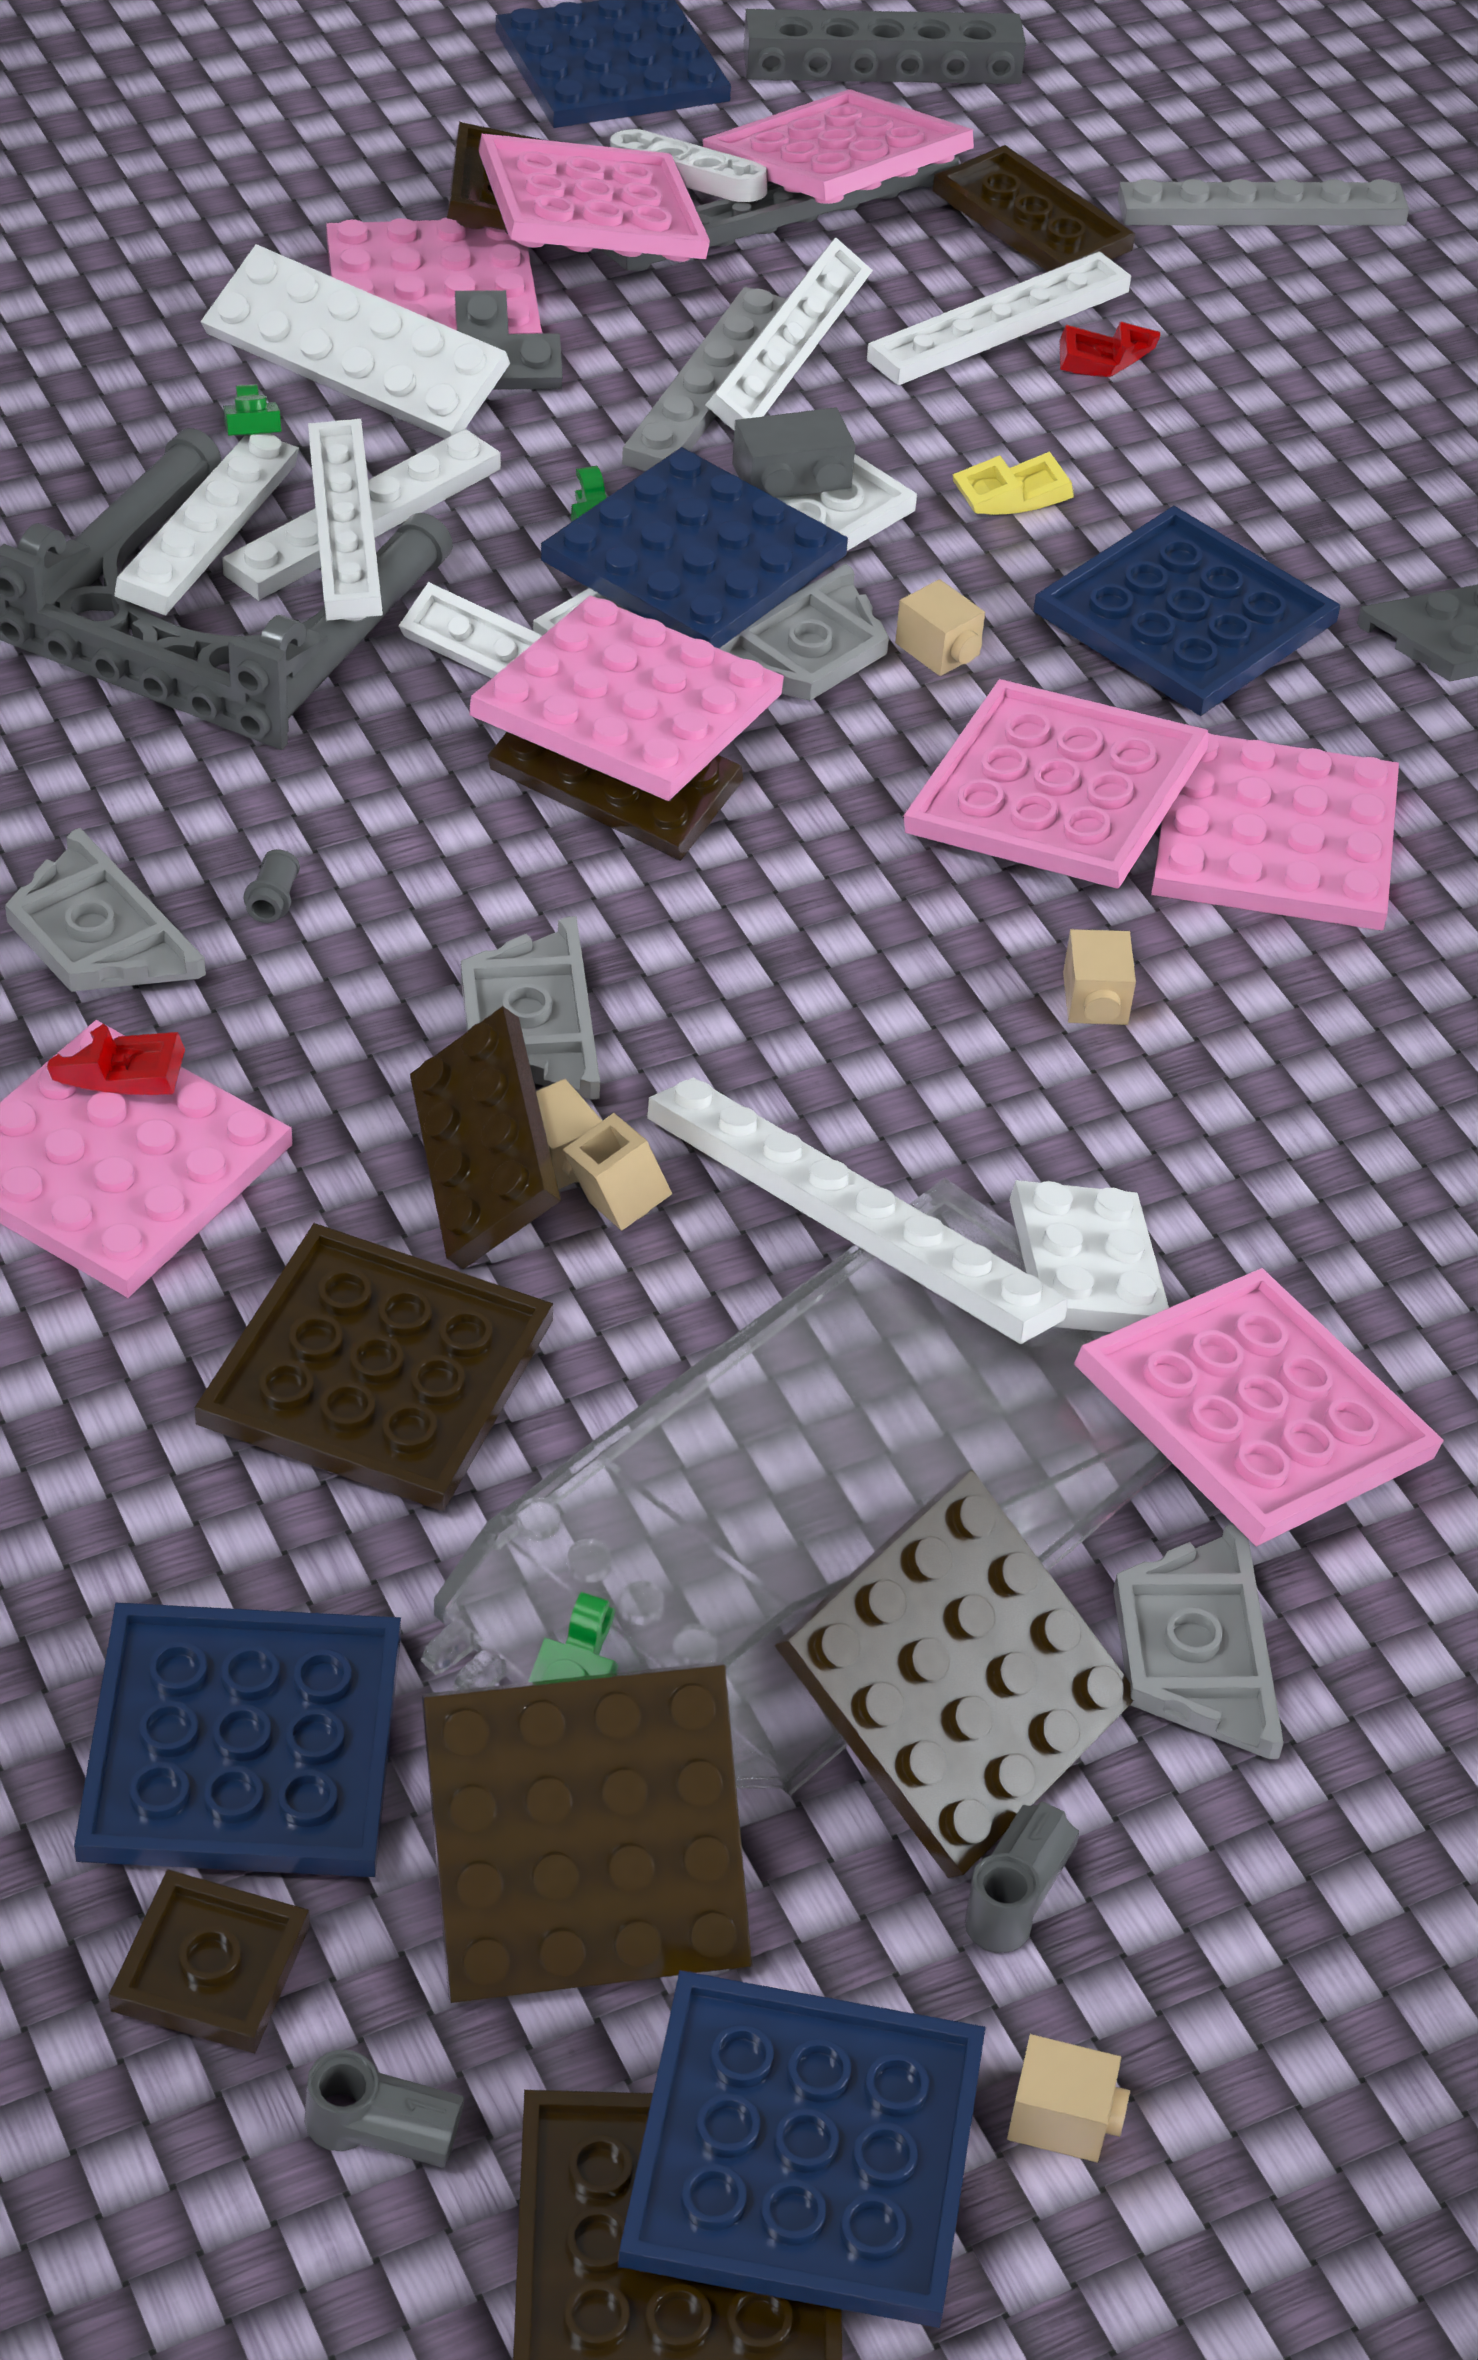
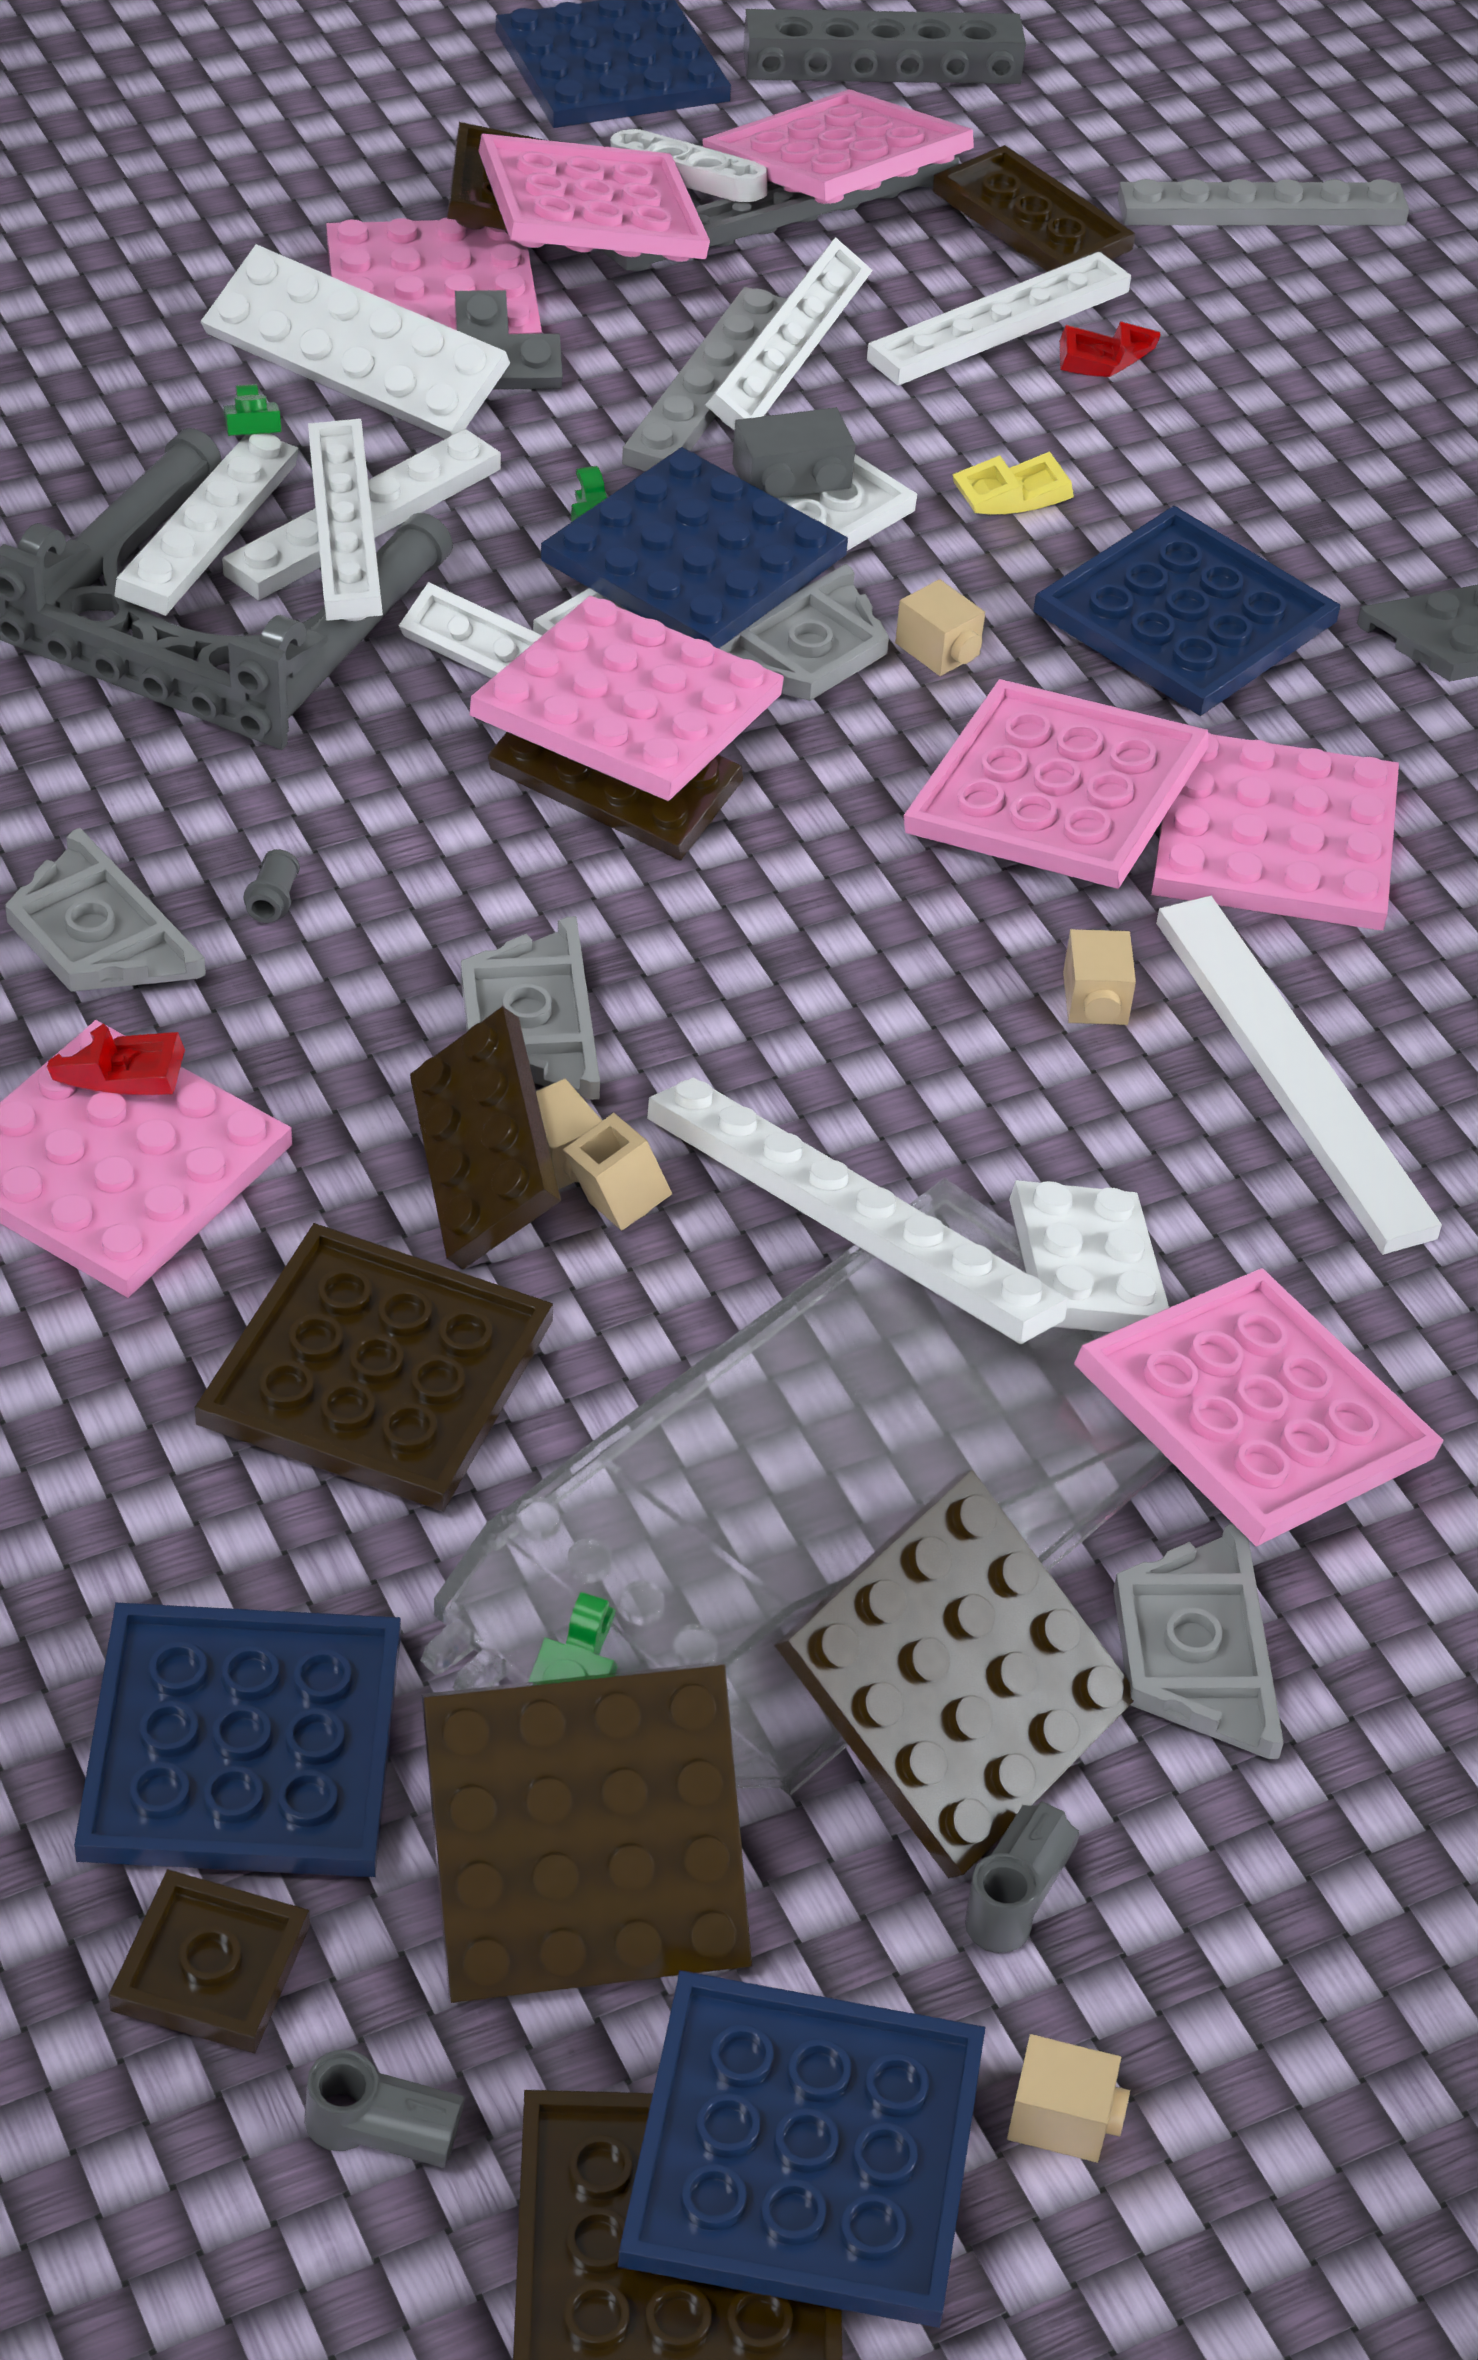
none -> white tile [1156,896,1442,1255]

